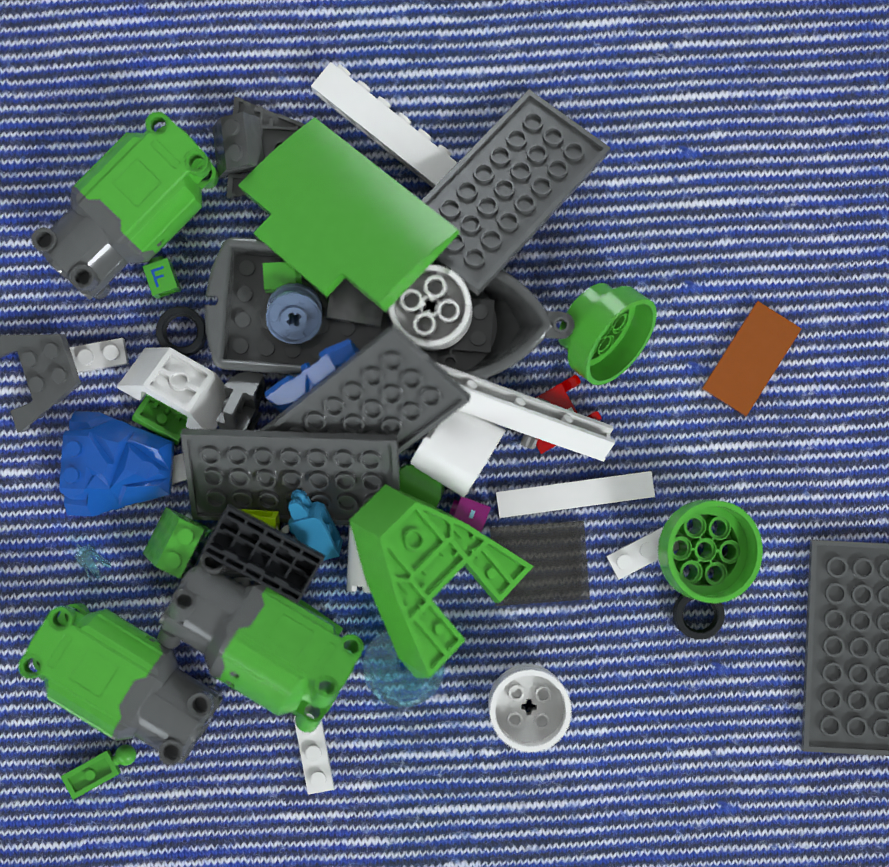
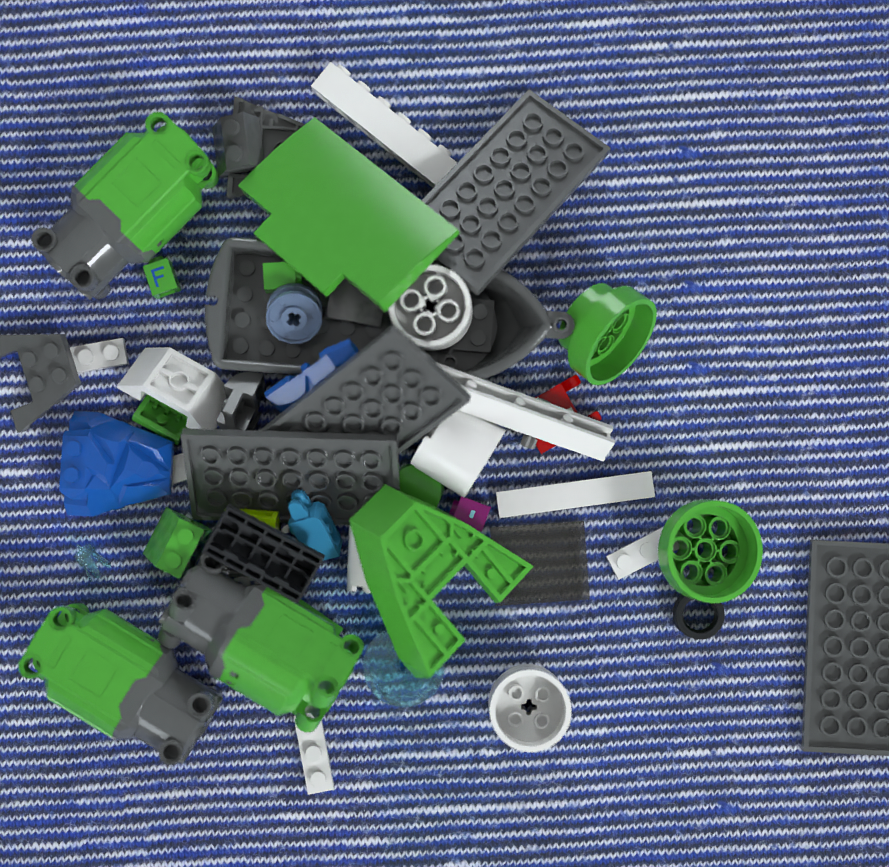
bright green plate [61,744,136,800] -> none
black tyre [156,306,207,357] -> none
dark orange tile [701,301,802,417] -> none

